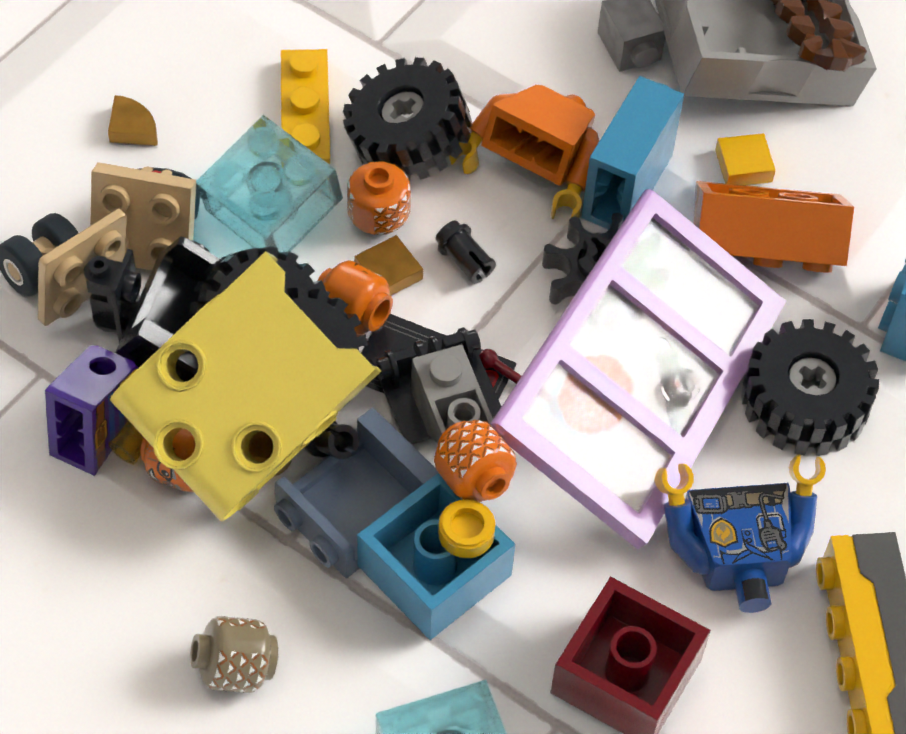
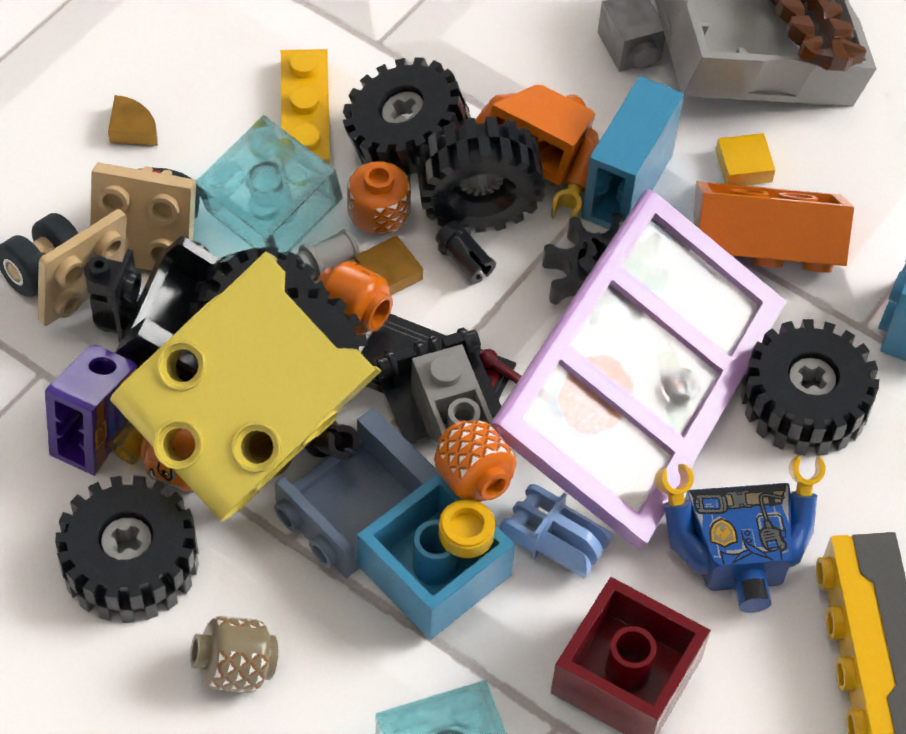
none -> black bush [55,475,199,623]
none -> light grey pin [296,229,360,281]
none -> black bush [416,117,546,233]
none -> light blue arm [499,484,614,579]

